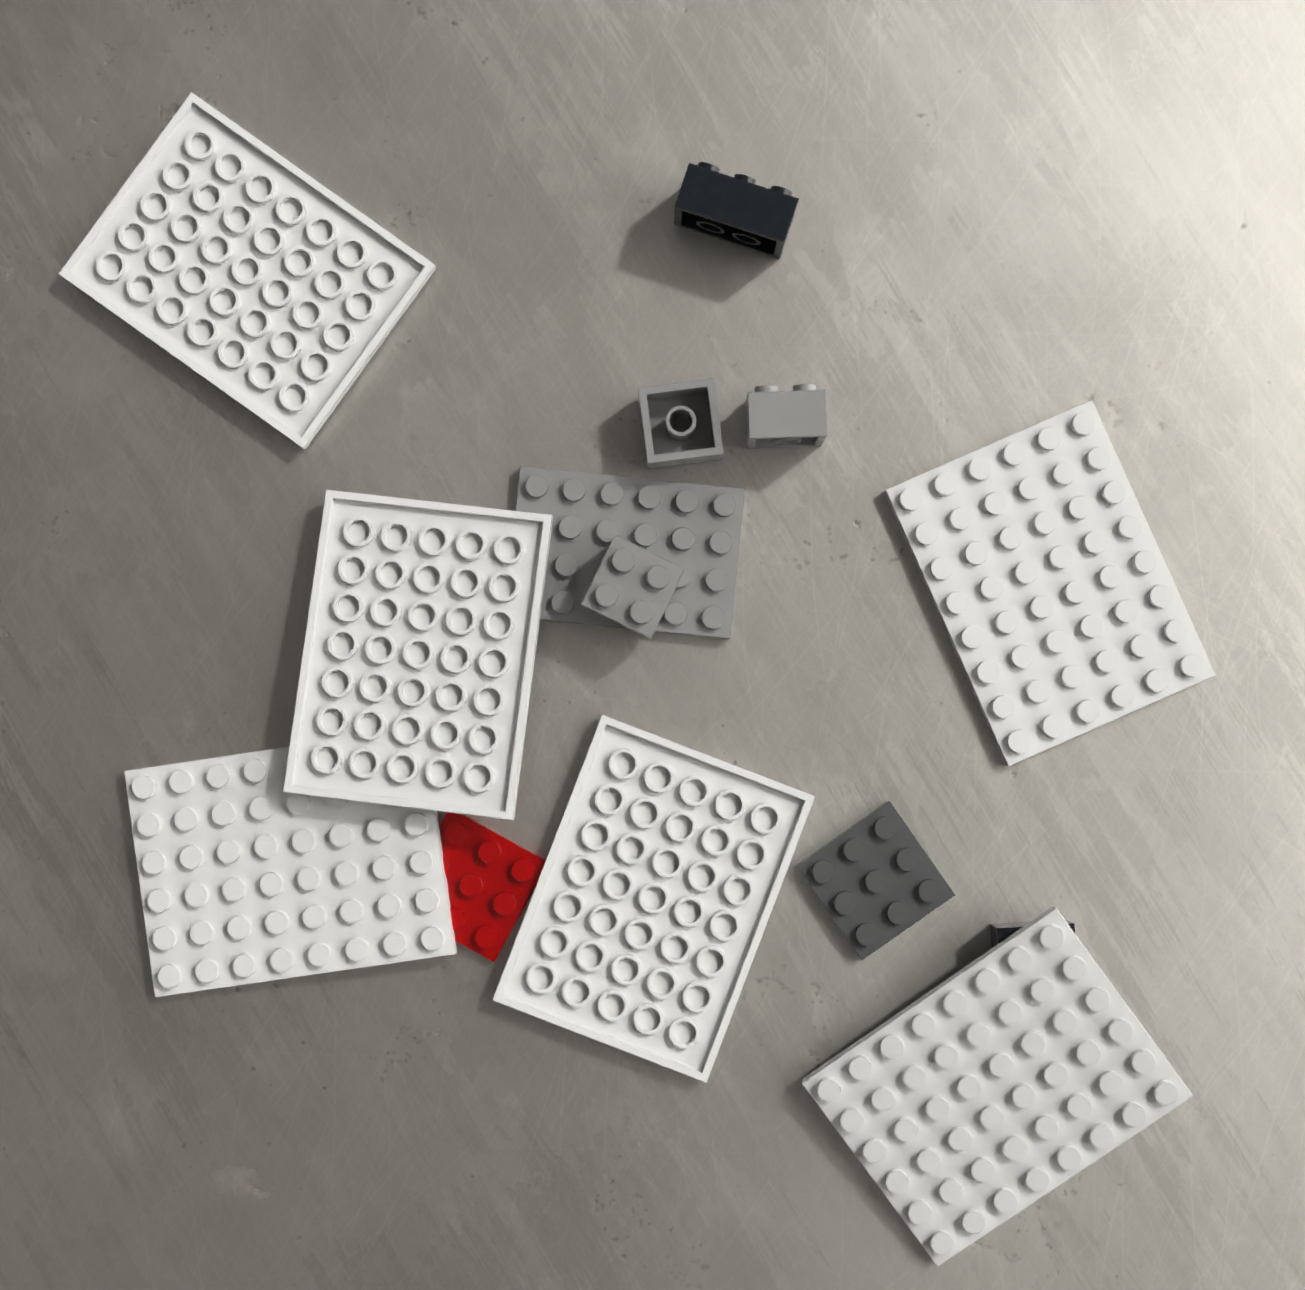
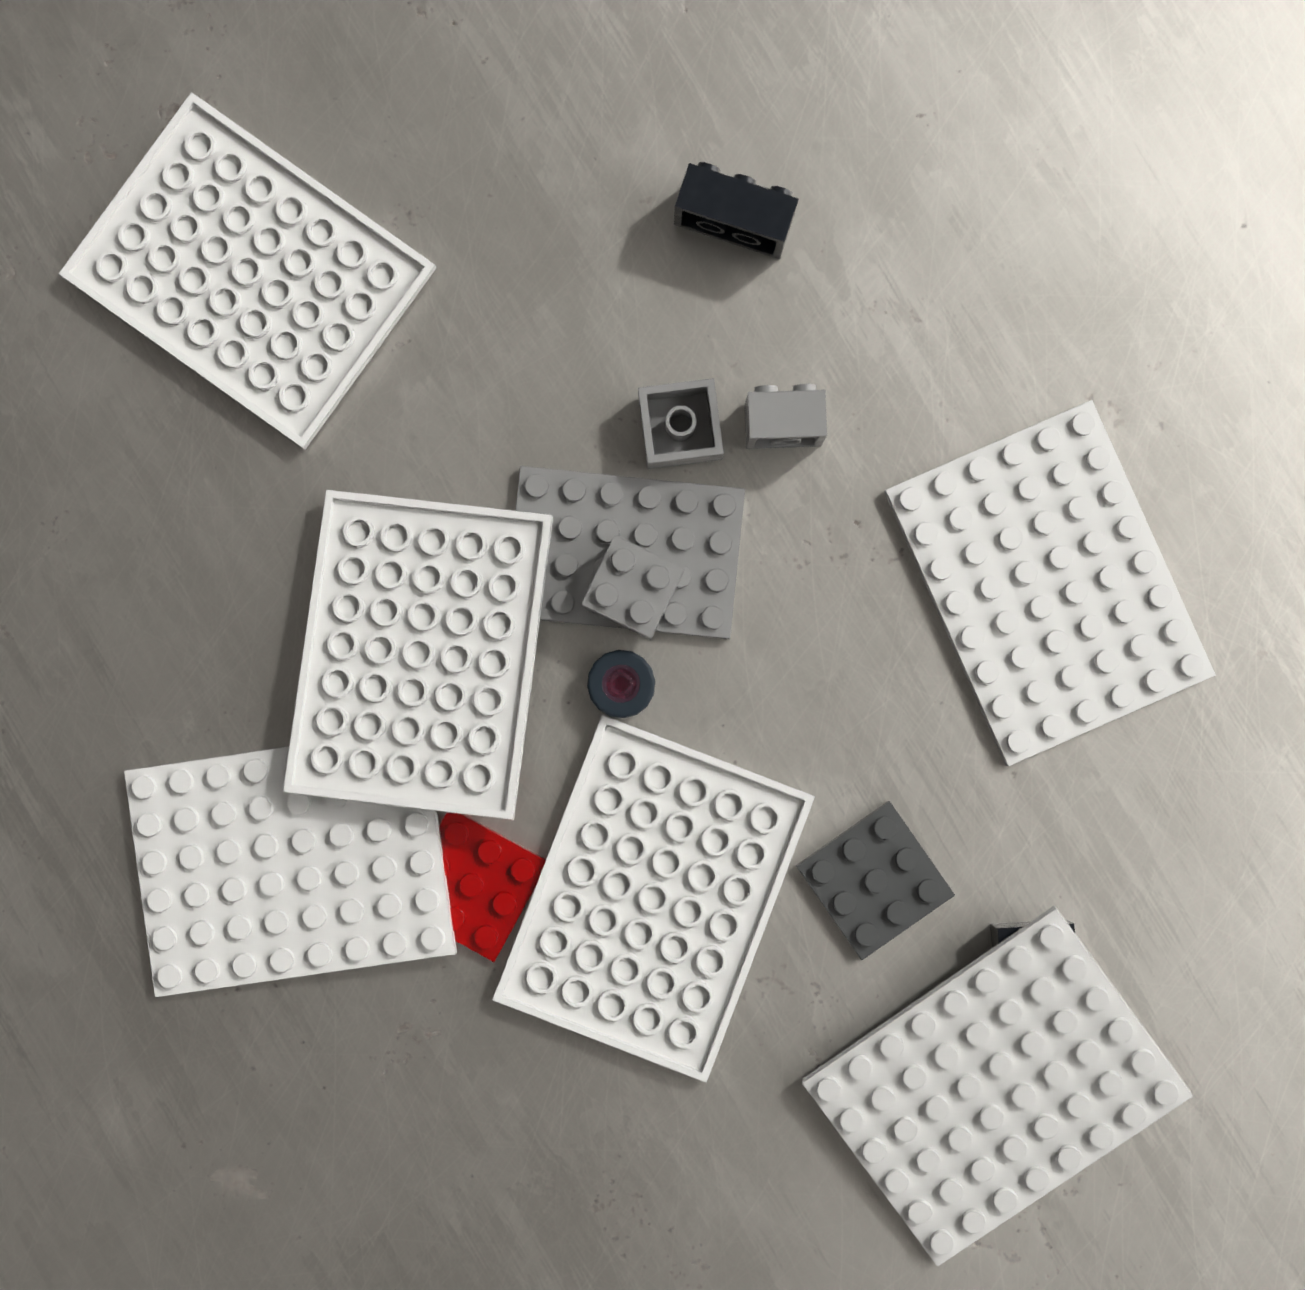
none -> black wheel [587,650,655,718]

